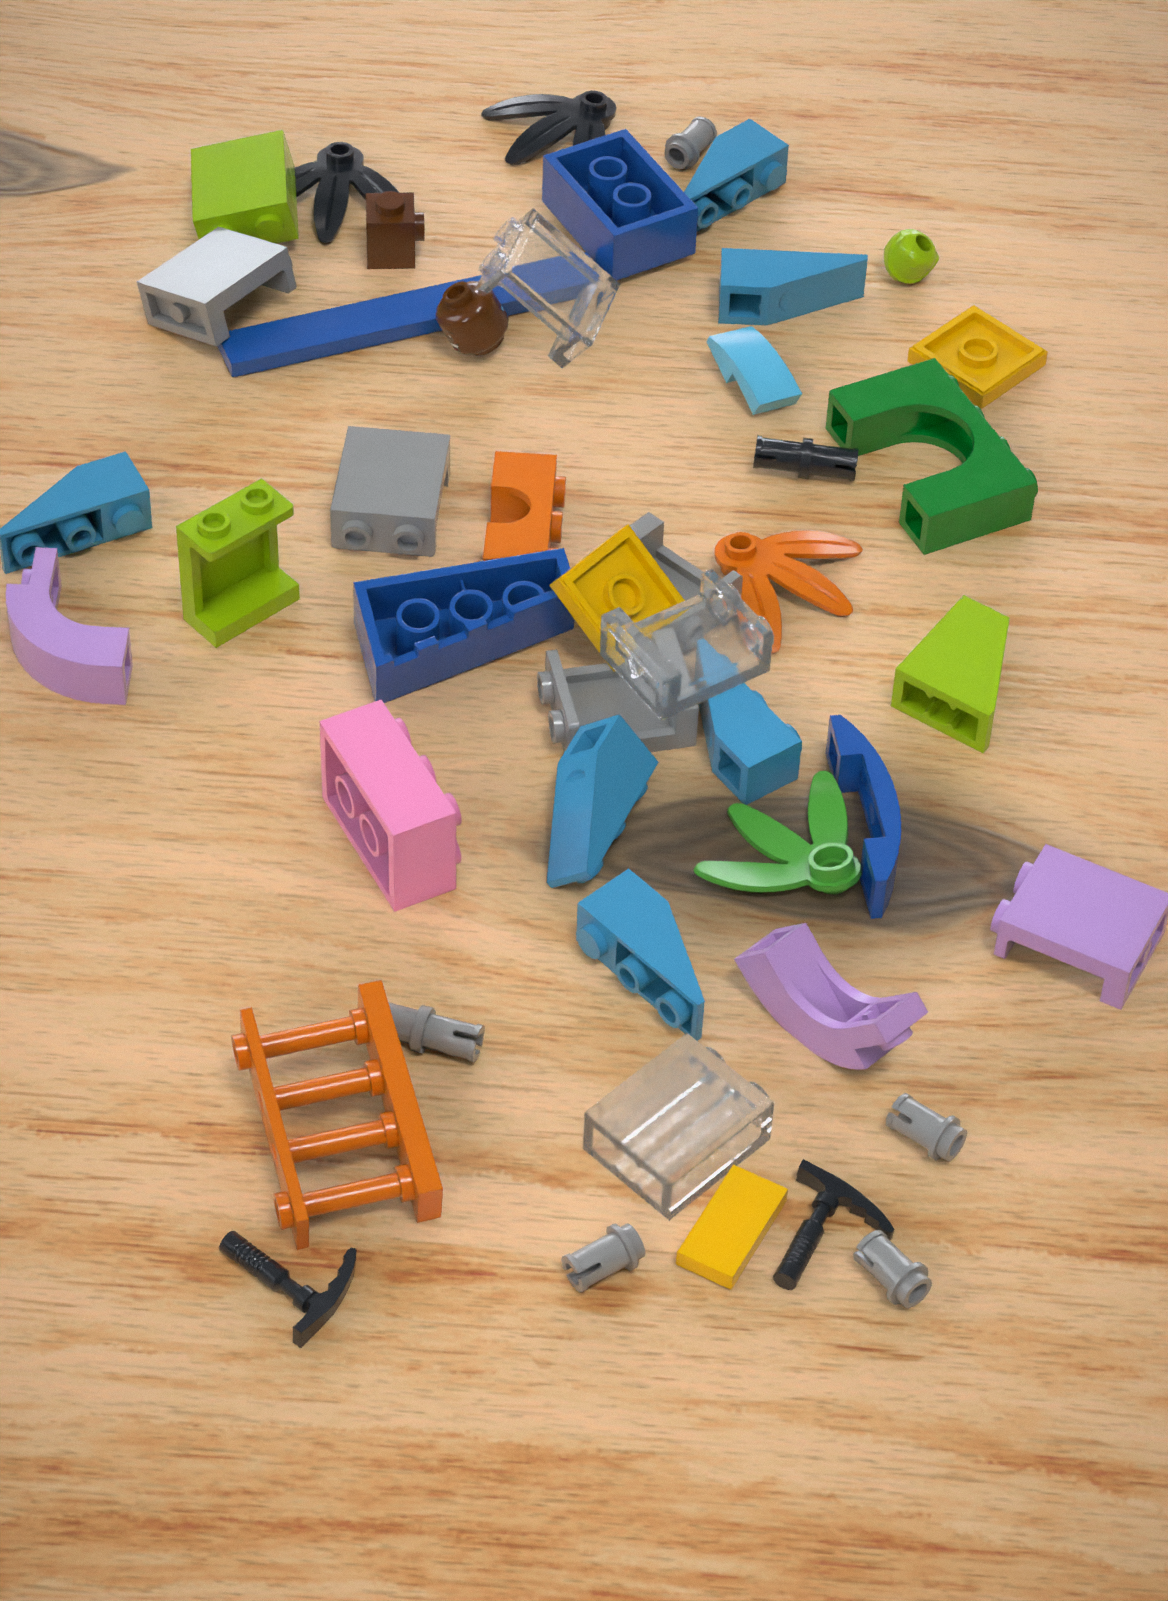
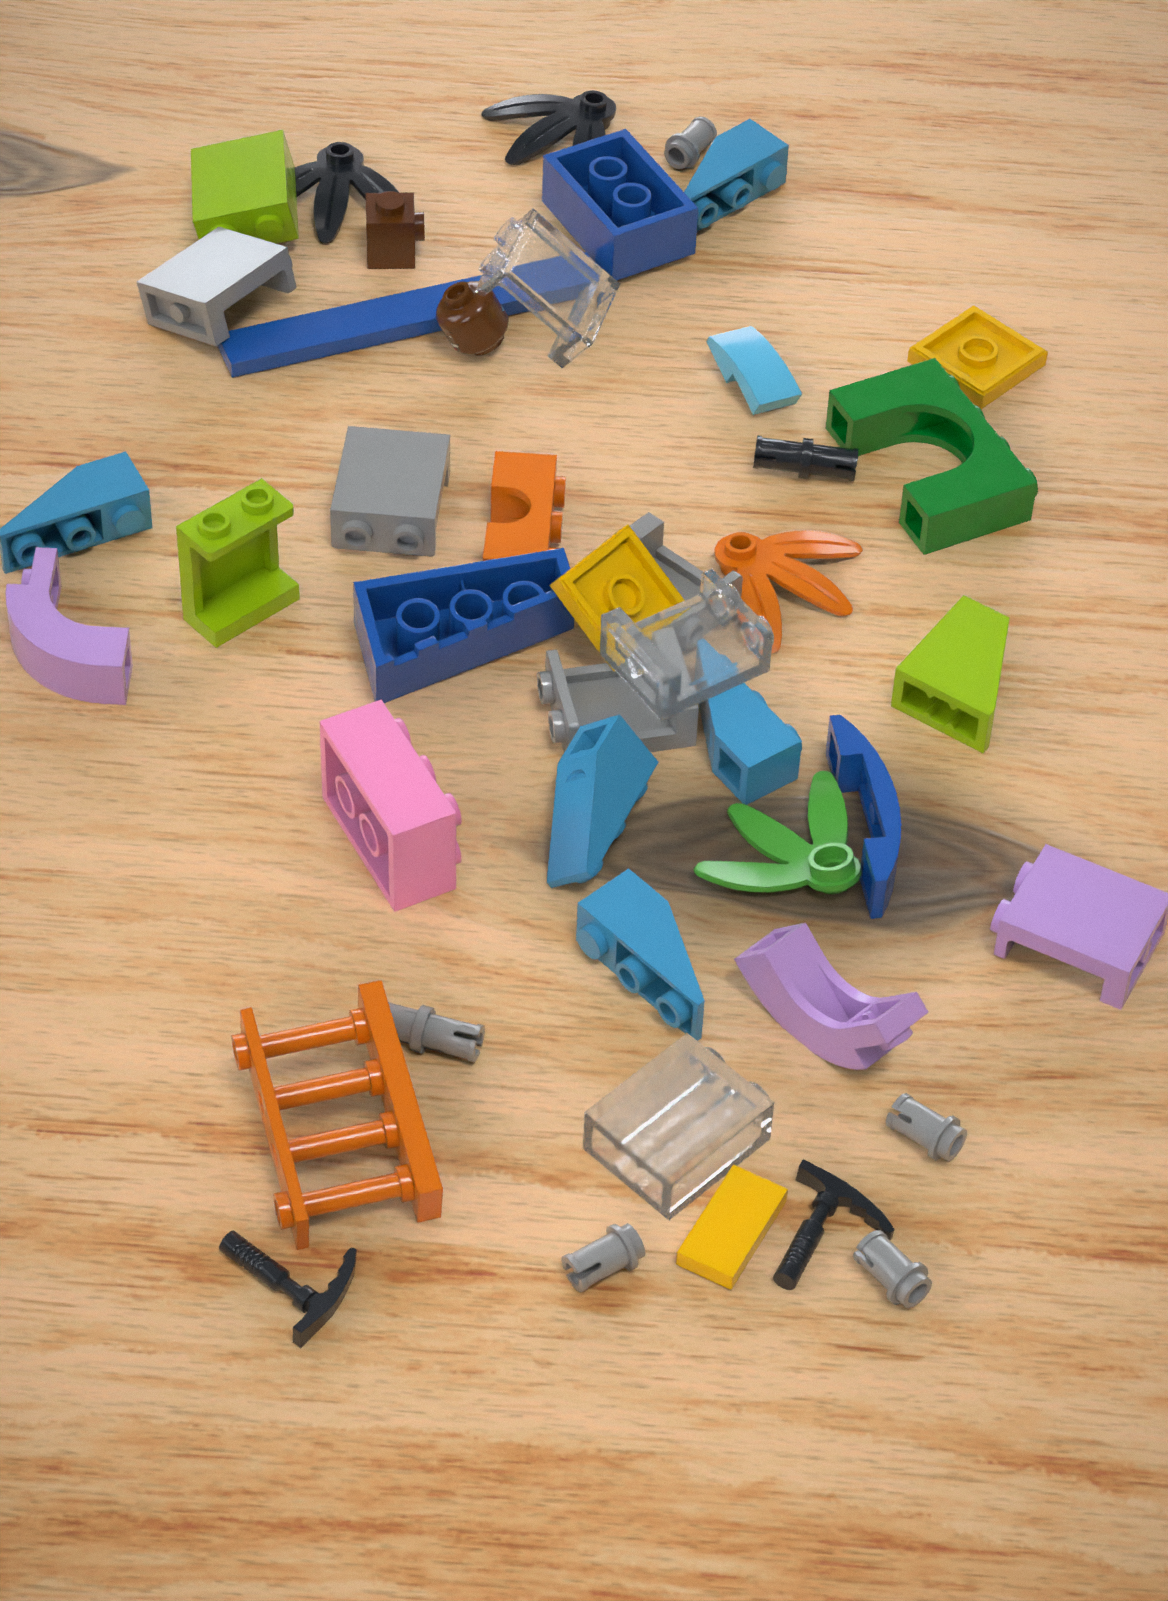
dark azure slope [718,248,868,326] -> none
lime piece [884,229,939,283] -> none

